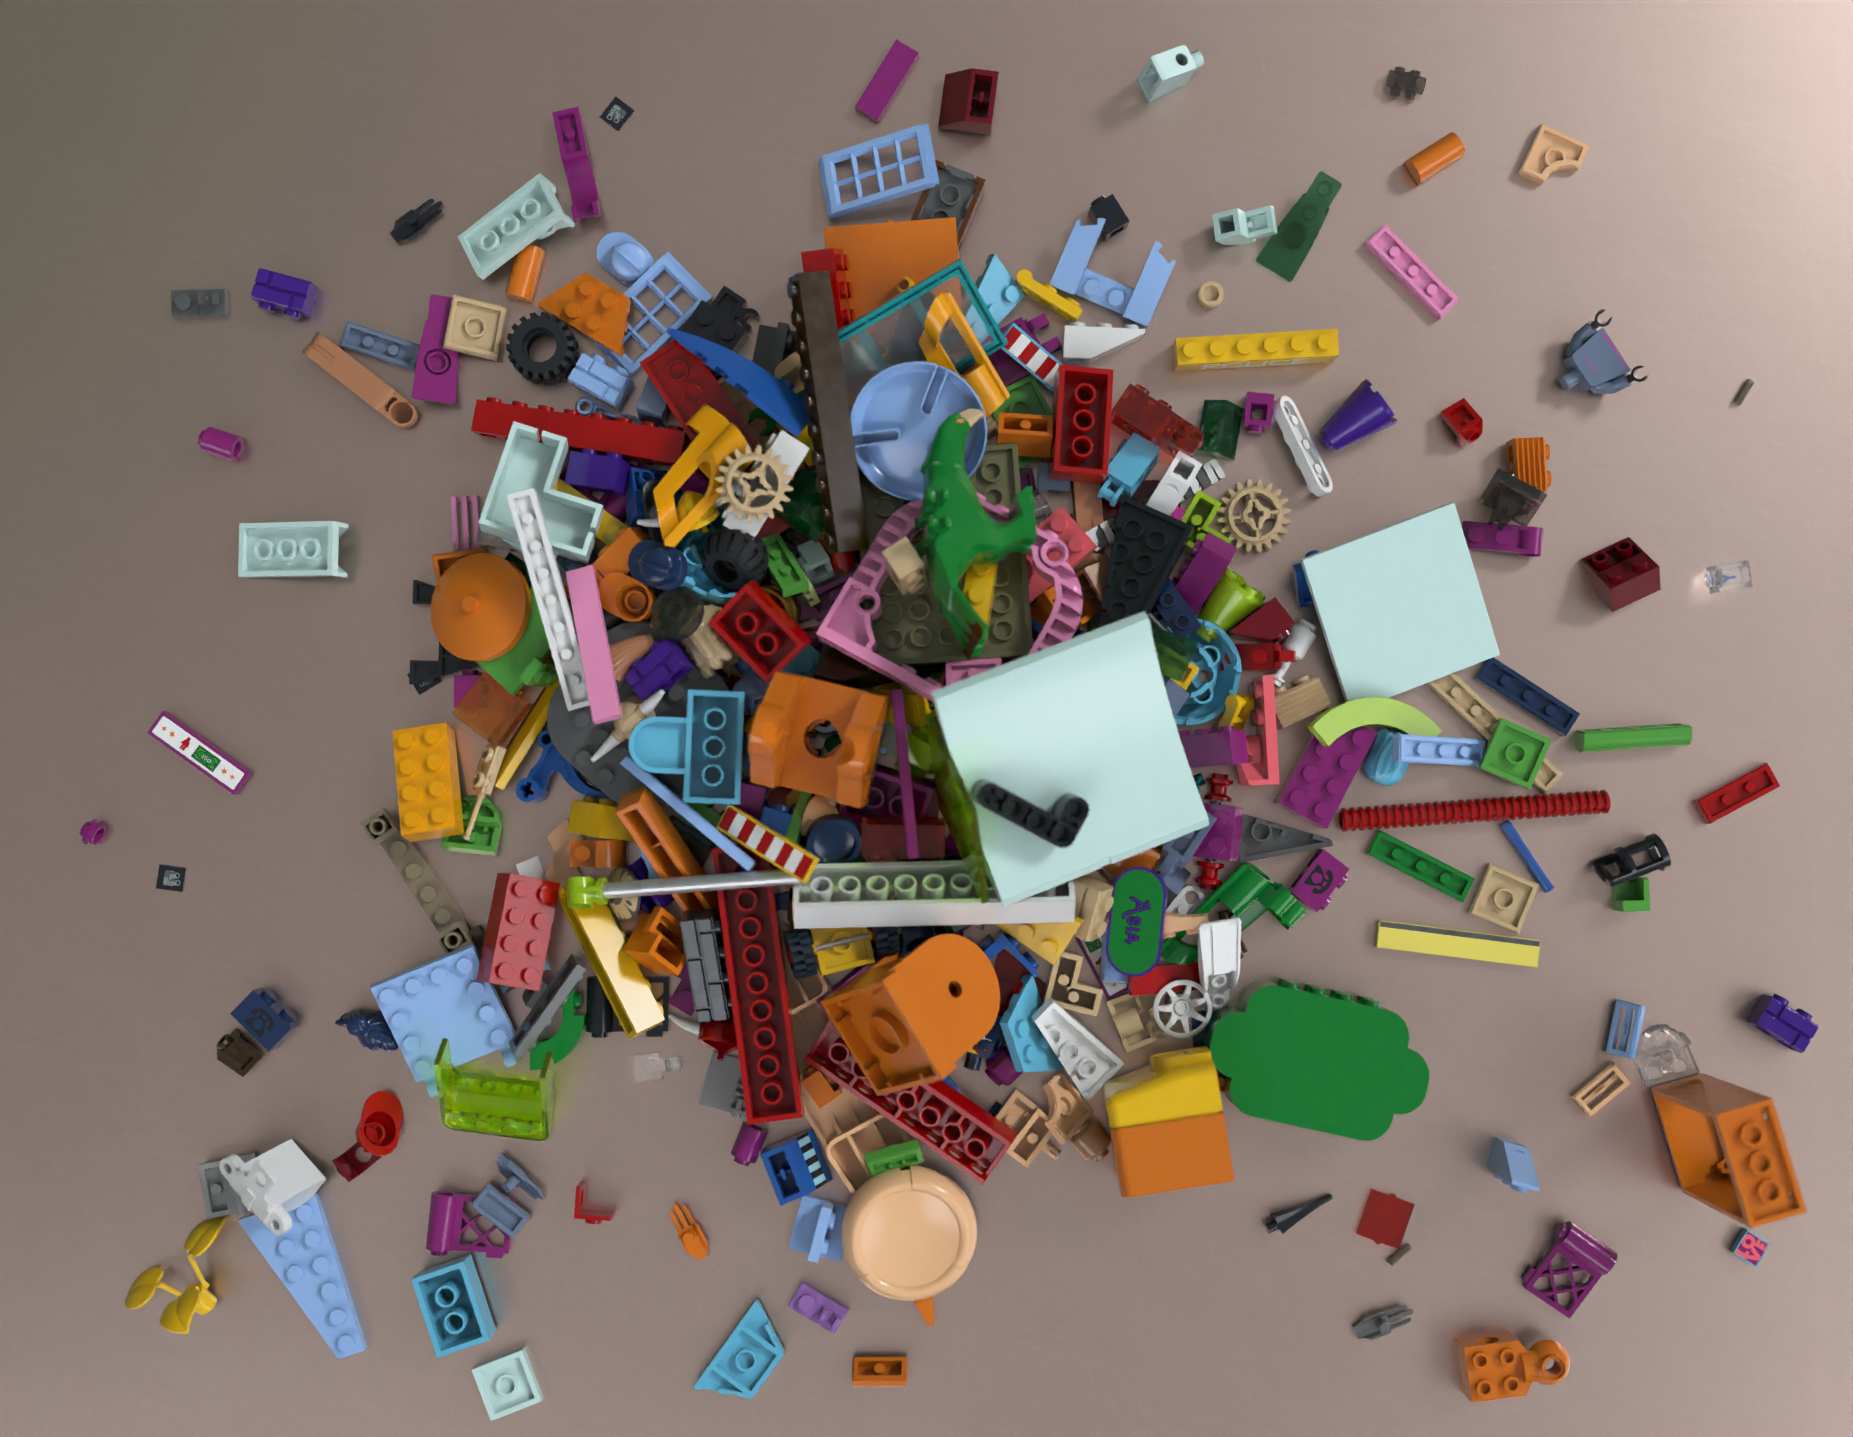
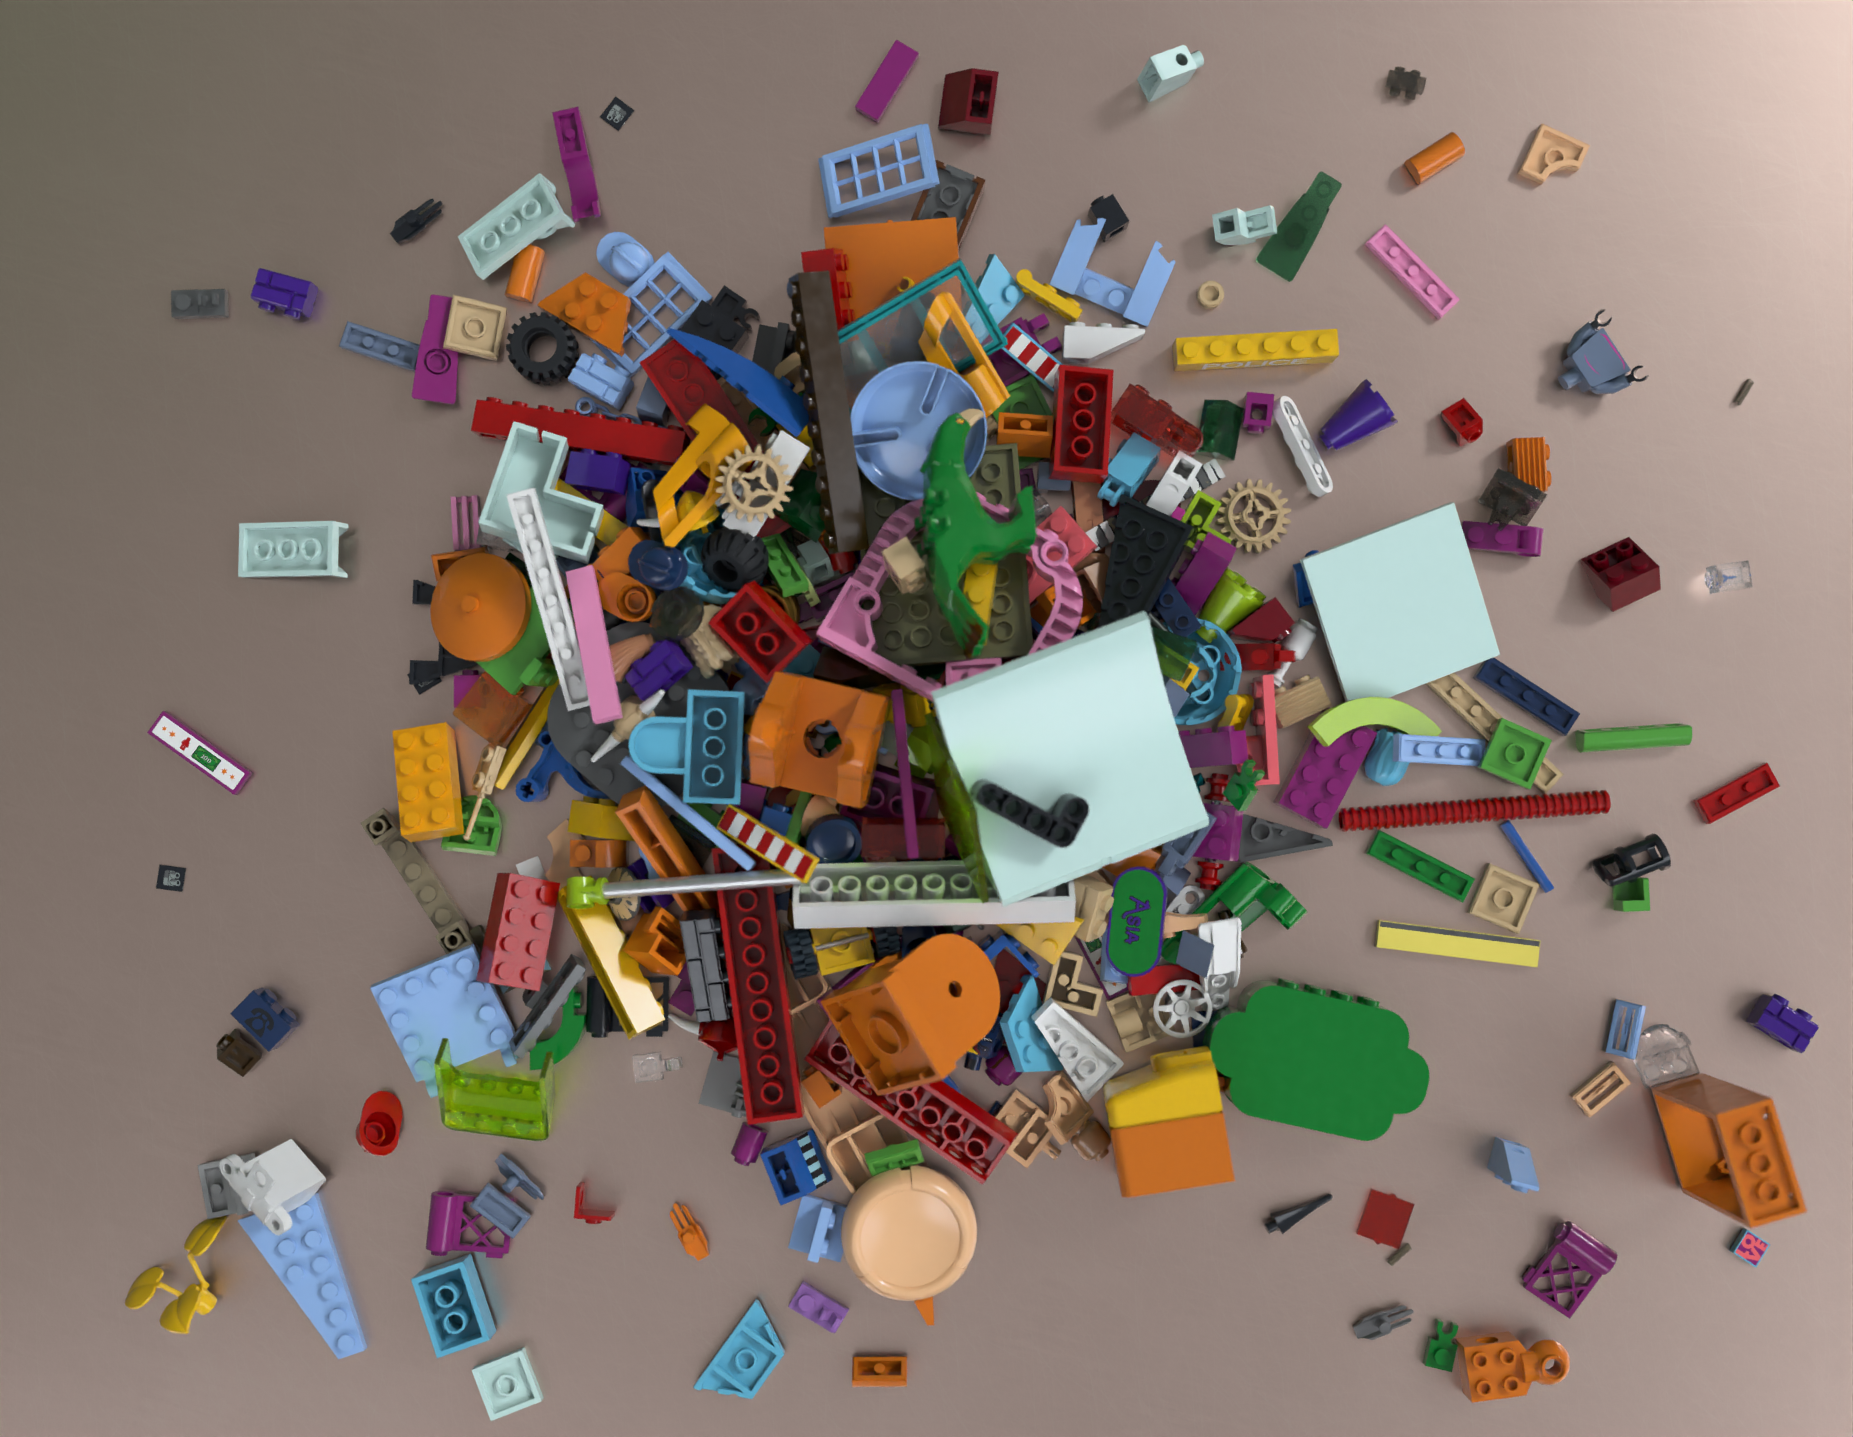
magenta plate [80,819,106,845] -> none
magenta brick [198,427,244,462] -> none
nougat piece [302,331,418,428] -> none
dark red bracket [332,1142,382,1182] -> none
dark blue hair [335,1009,399,1052] -> none
magenta brick [1287,848,1349,912] -> none
none -> sand blue sticker [1176,930,1214,979]
none -> green plate [1222,760,1265,811]
none -> green plate [1423,1319,1459,1372]

